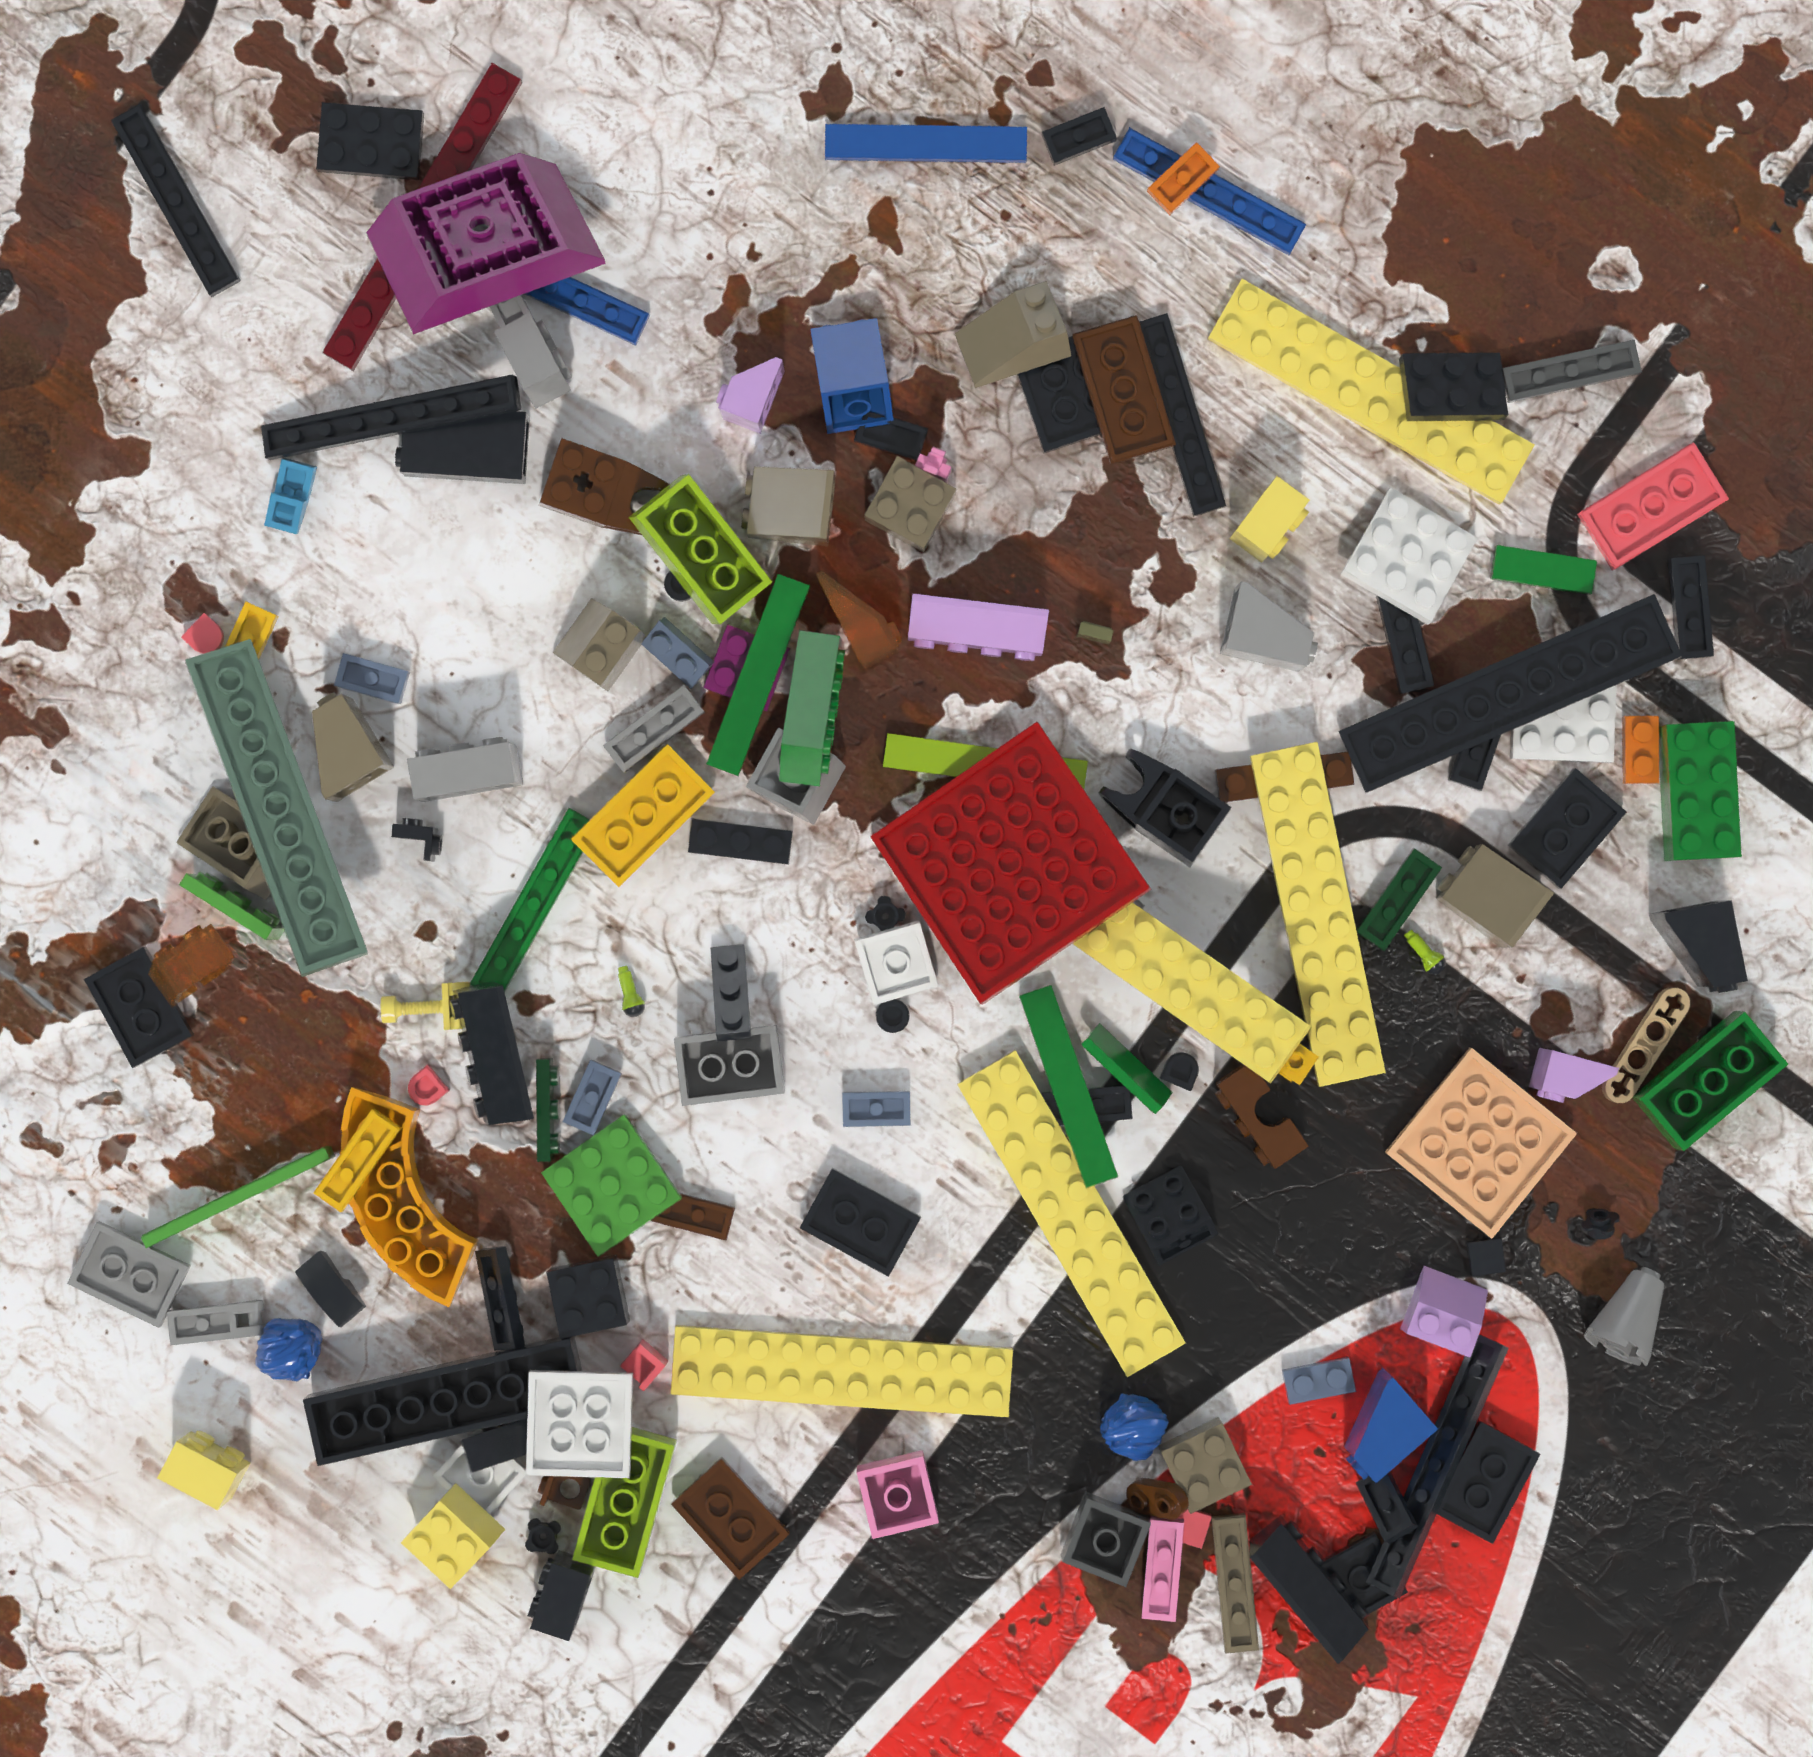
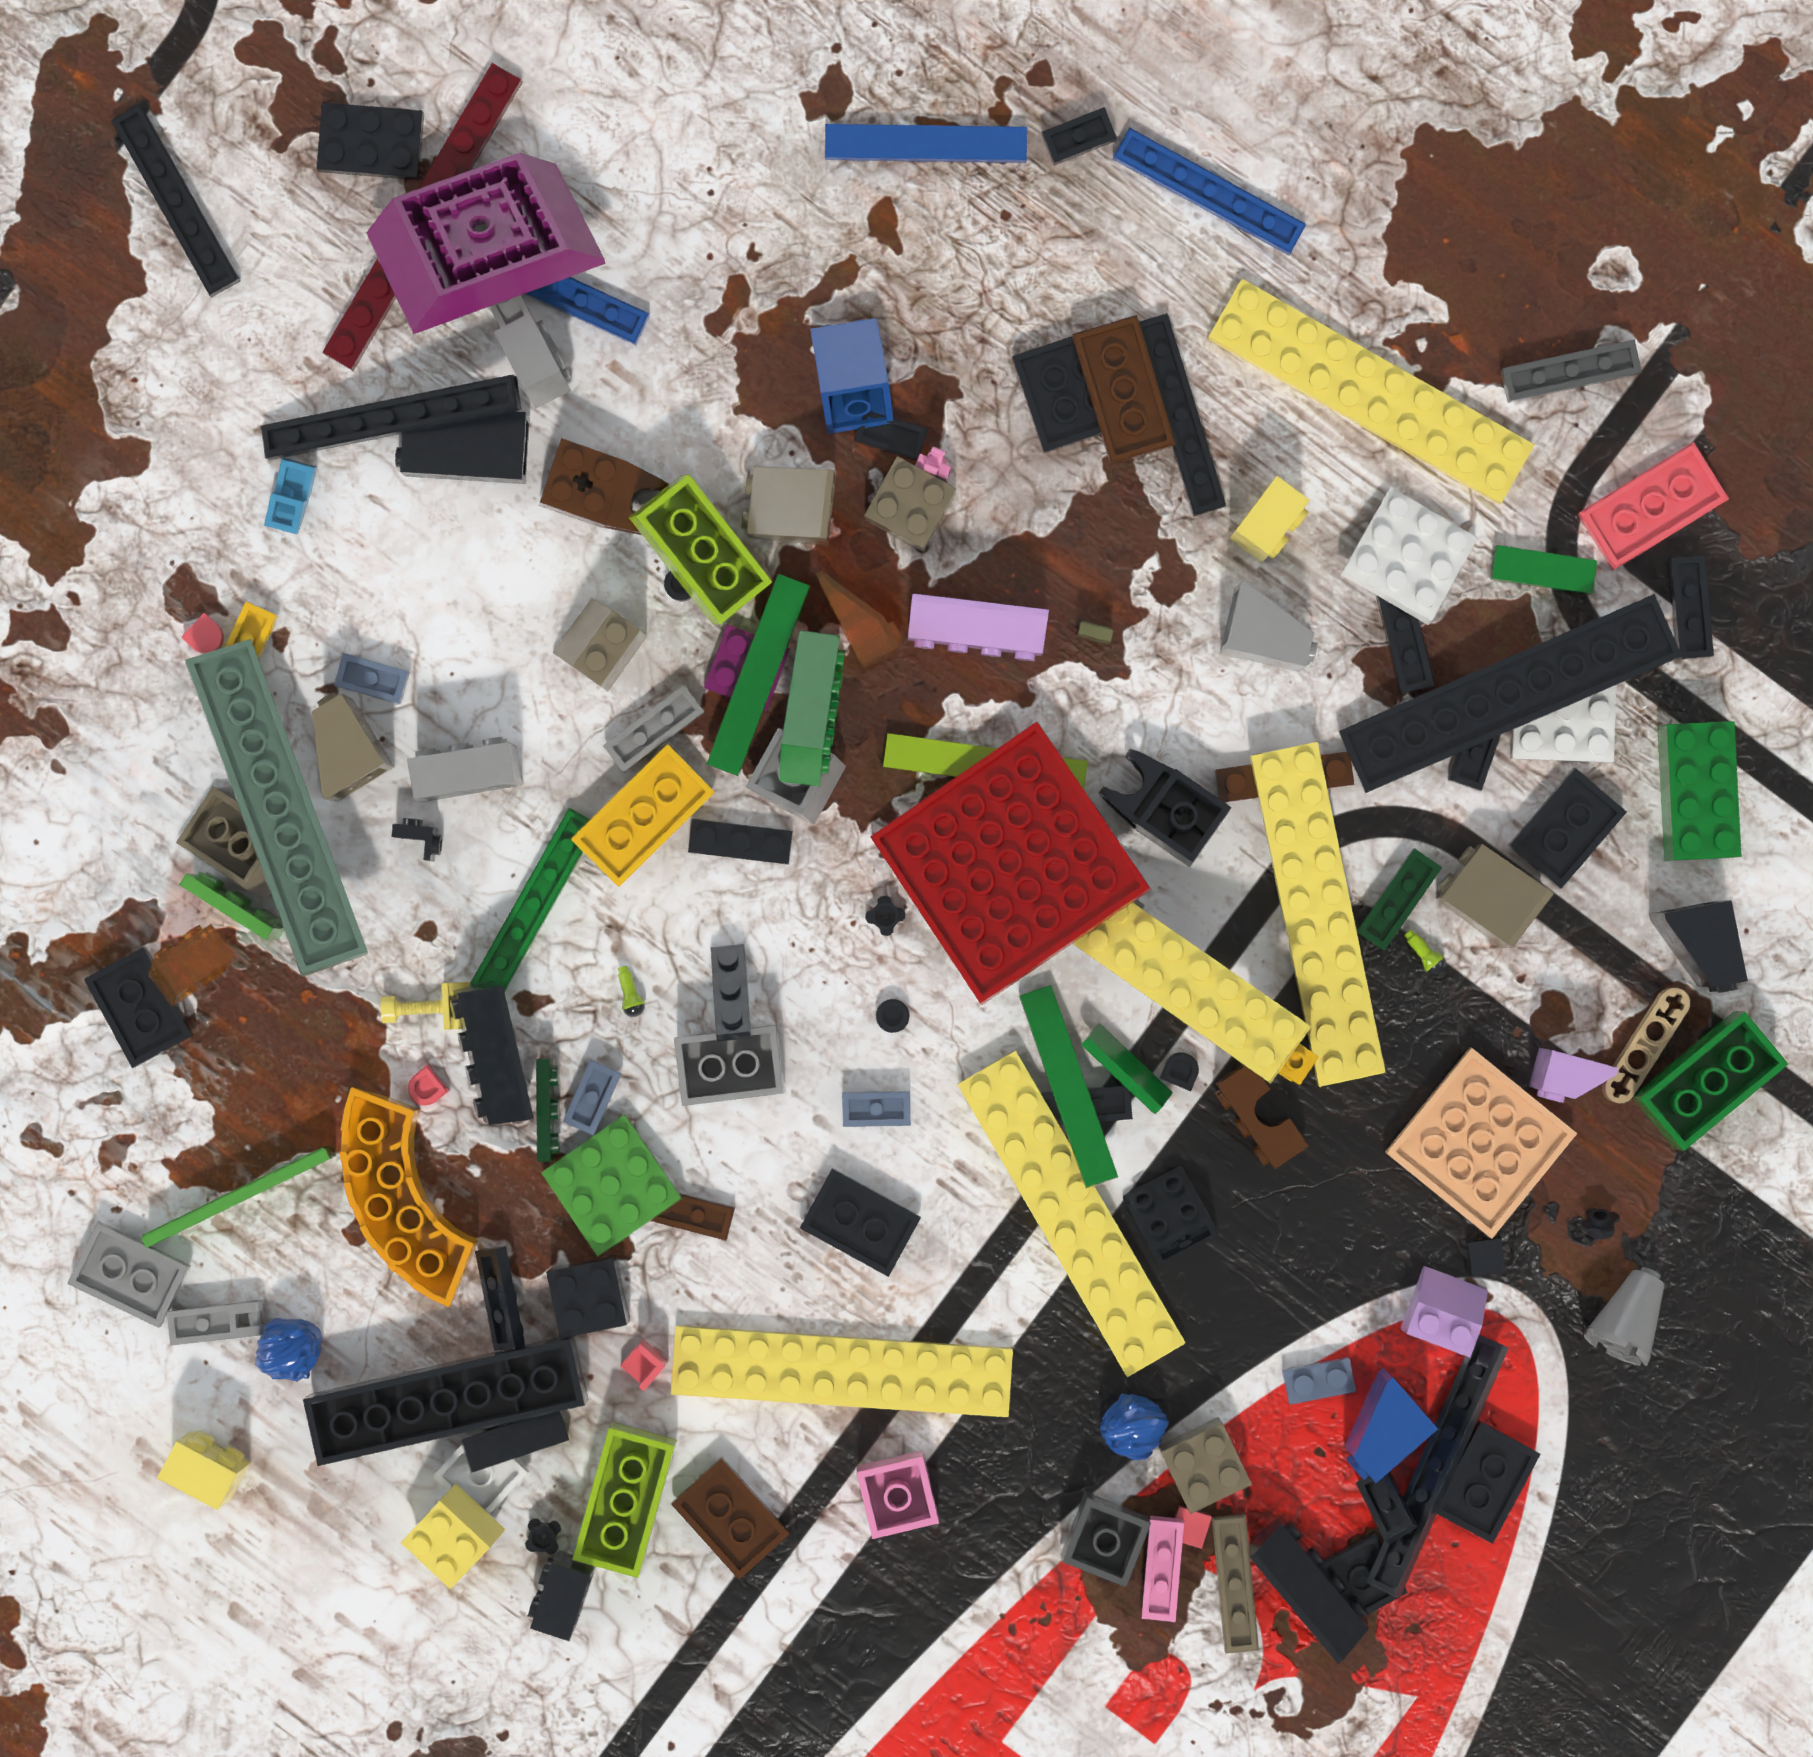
black slope [295,1251,366,1328] -> none
yellow tile [314,1108,402,1213] -> none
white plate [526,1370,633,1478] -> none
reddish brown bracket [537,1476,591,1510] -> none
sand blue plate [641,617,714,689] -> none
lavender slope [716,357,785,434] -> none
white plate [854,920,938,1005] -> none
dark tan slope [955,281,1071,388] -> none
reddish brown plate [1126,1478,1189,1520] -> none
orange plate [1147,142,1220,215] -> none
black plate [1399,352,1508,421] -> none
orange plate [1622,716,1659,784] -> none

